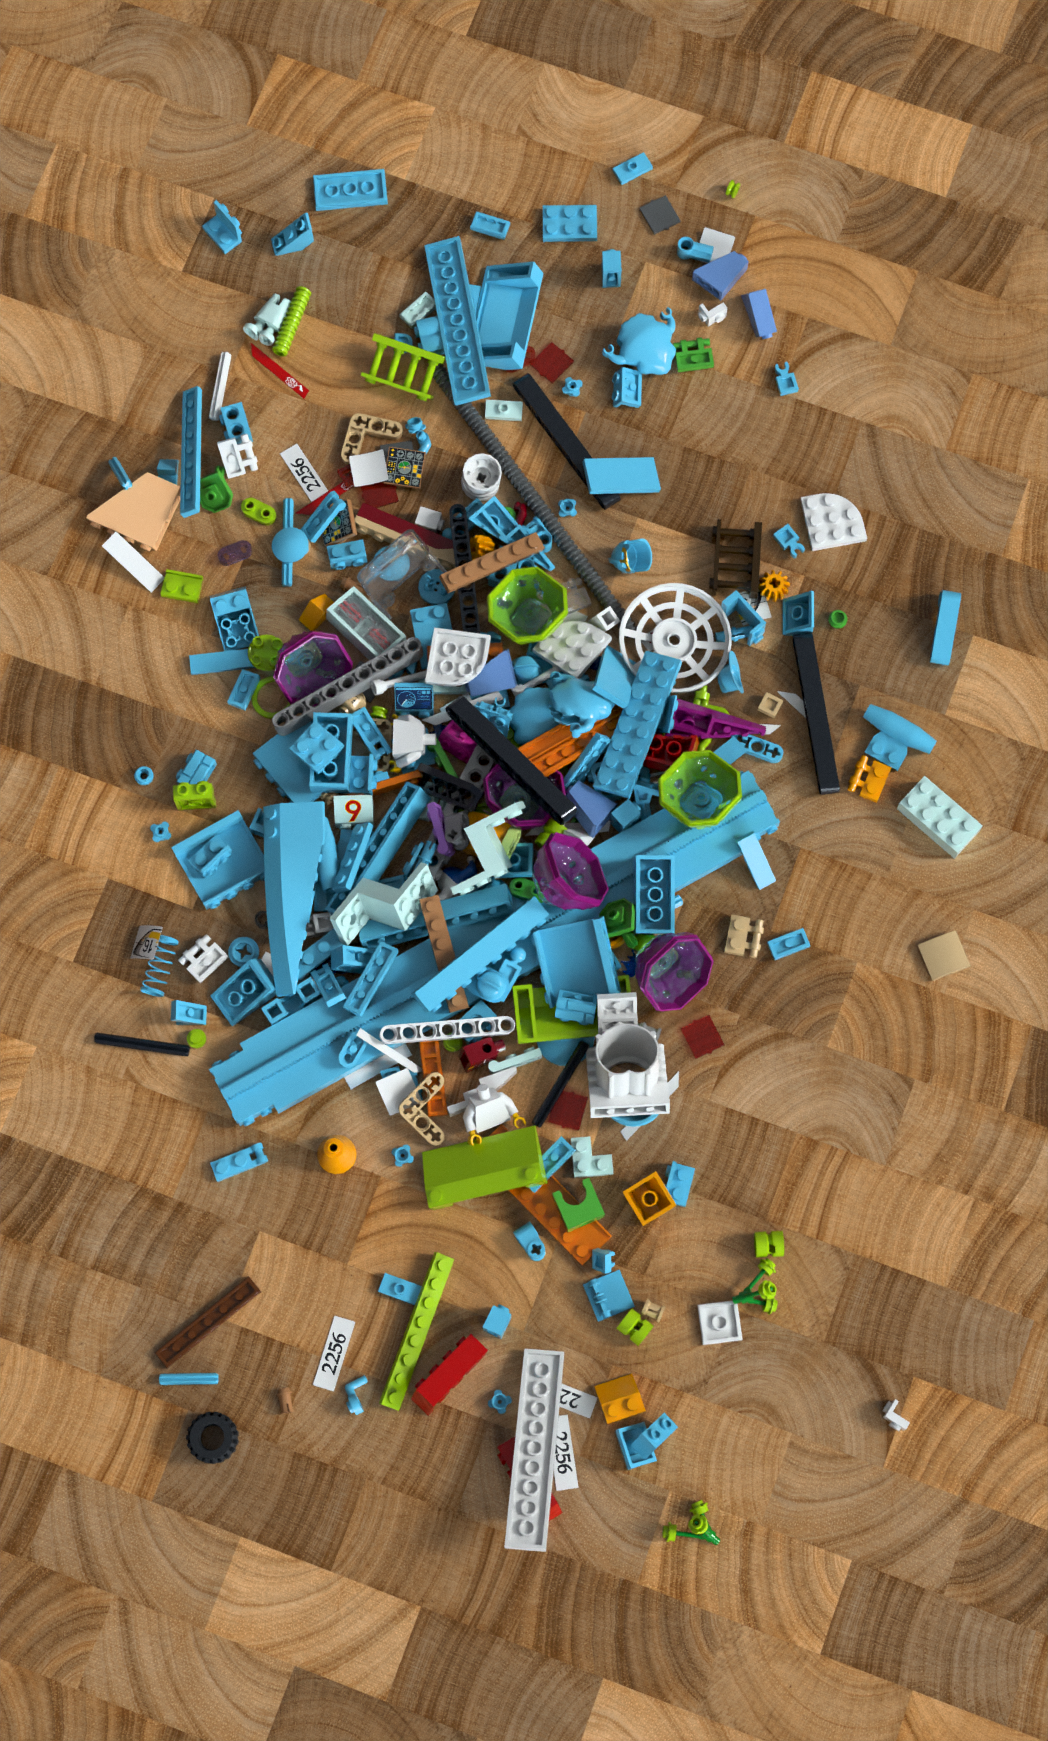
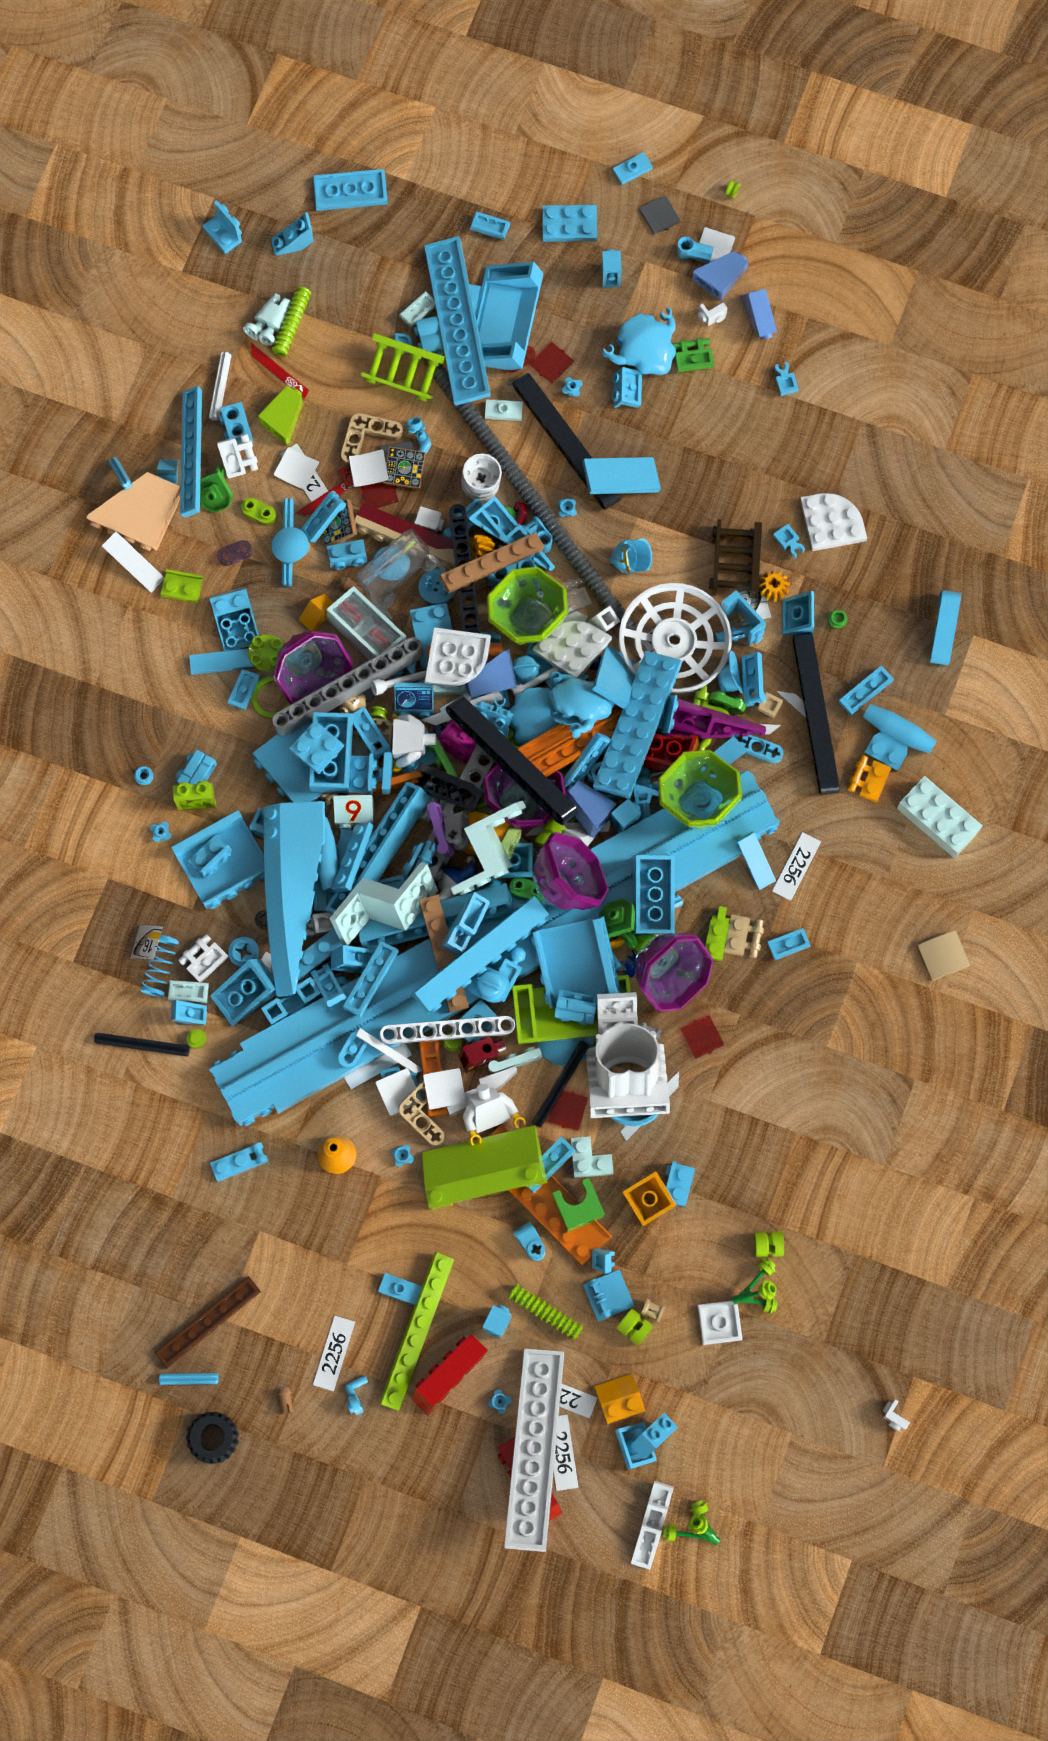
none -> light aqua plate [168,980,209,1003]
none -> lime slope [258,385,303,445]
none -> white sticker [274,447,319,489]
none -> medium azure plate [379,752,393,795]
none -> white sticker [423,1068,466,1109]
none -> medium azure slope [441,892,490,955]
none -> lime piece [509,1284,583,1340]
none -> white slope [631,1481,674,1570]
none -> lime hinge [705,906,730,962]
none -> bright green plate [709,691,746,715]
none -> medium azure plate [742,652,766,707]
none -> white sticker [772,832,821,901]
none -> medium azure plate [839,665,894,716]

